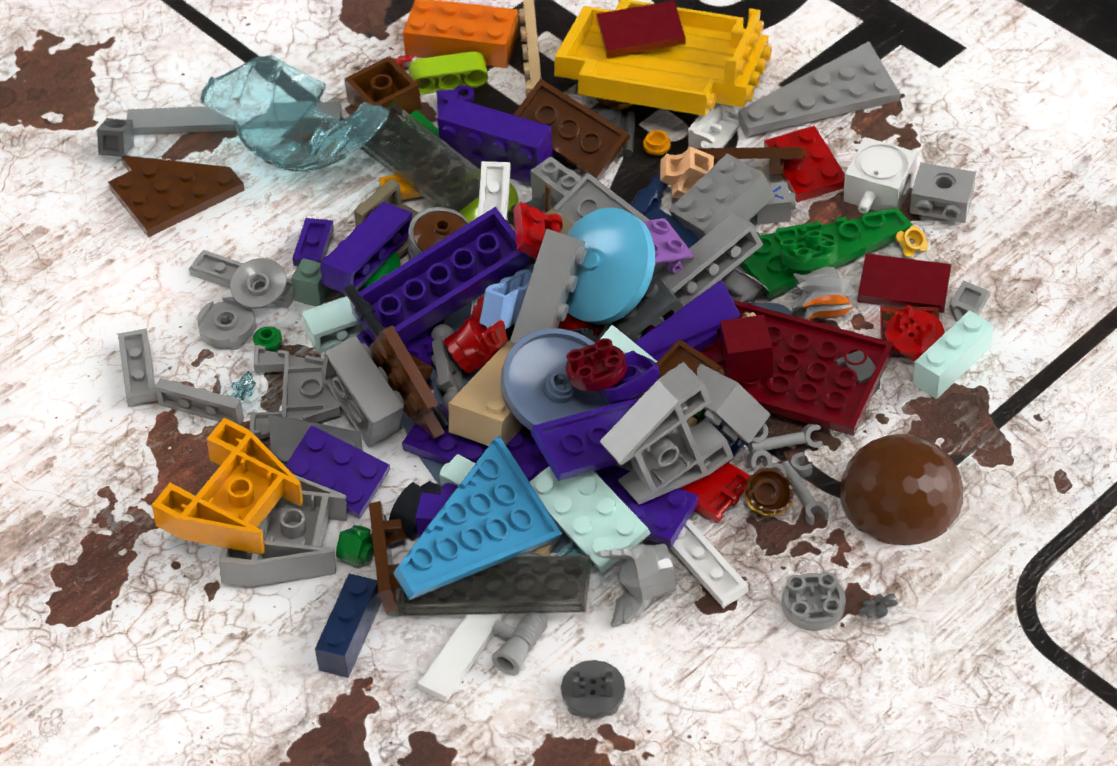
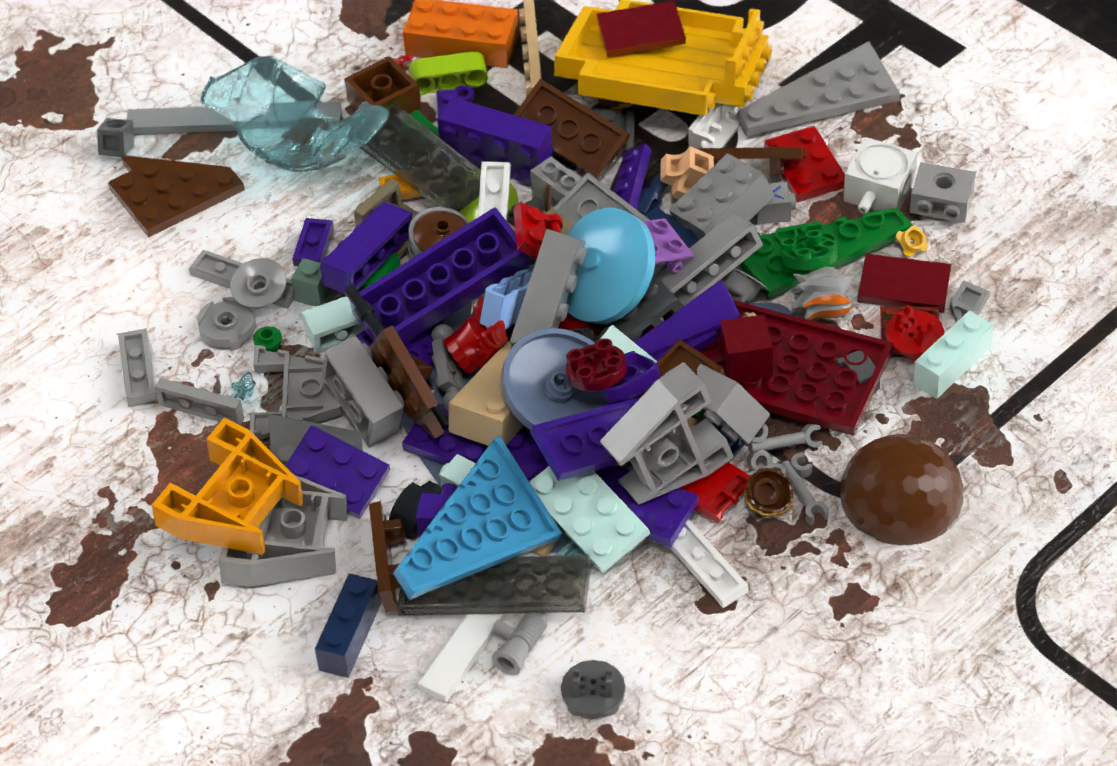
green plate [336,525,374,567] -> none
light grey helmet [597,543,676,627] -> none
light orange plate [643,130,671,155] -> none
light grey tile [782,572,846,631] -> none
dark grey plant [858,593,898,618] -> none
none -> dark purple plate [614,143,652,210]

